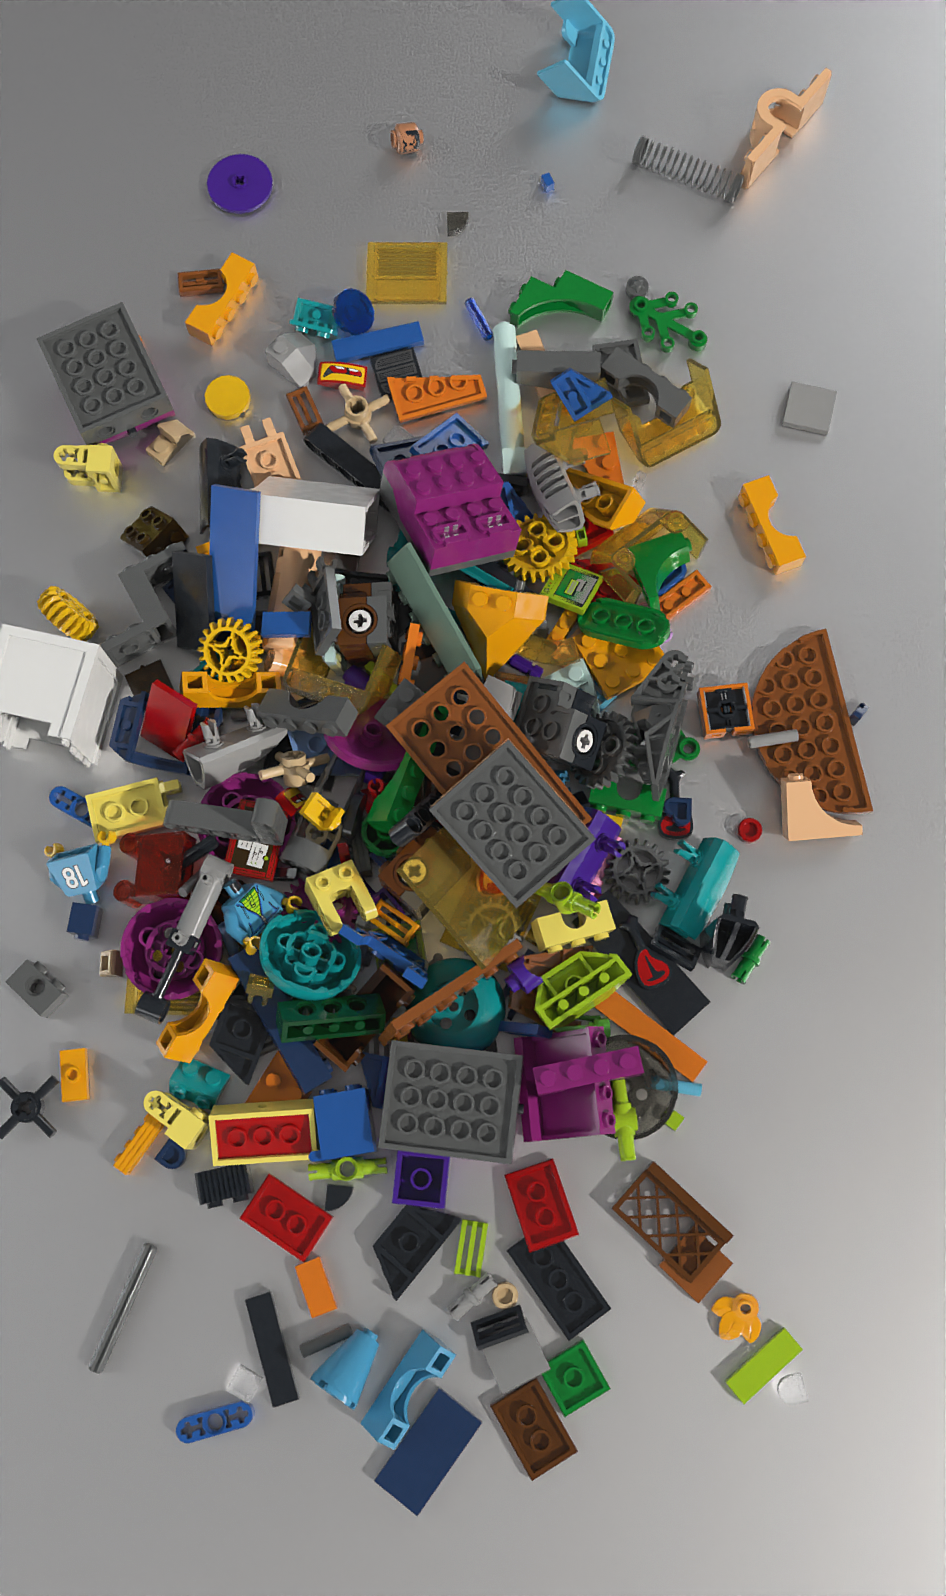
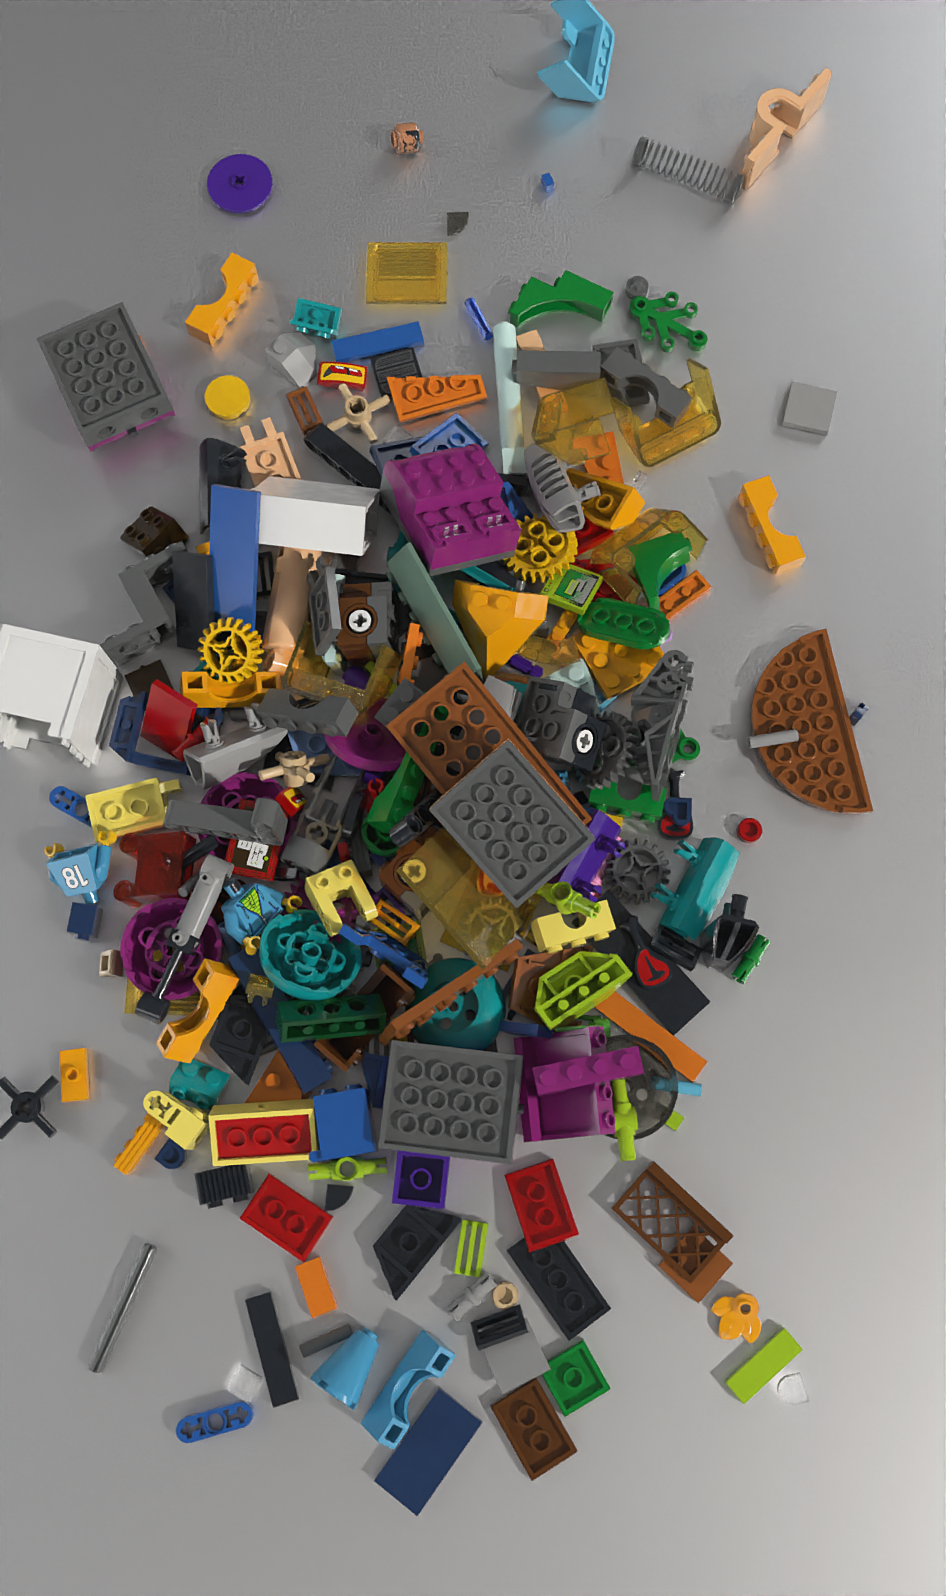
dark grey brick [5,960,69,1018] -> none
yellow gear [37,586,99,642] -> none
light yellow brick [53,443,124,492] -> none
tan slope [145,420,195,467] -> none
dark orange tile [178,268,225,297] -> none
blue tile [261,611,312,638] -> none
dark grey tile [282,583,316,612] -> none
yellow bracket [299,792,345,831] -> none
clear blue tile [332,288,374,336] -> none
dark purple piece [504,955,543,994] -> none
blue wing [550,368,613,422] -> none
lime piece [576,527,588,547] -> none
piece [697,683,755,739] -> none
light nougat arch [781,773,863,841] -> none

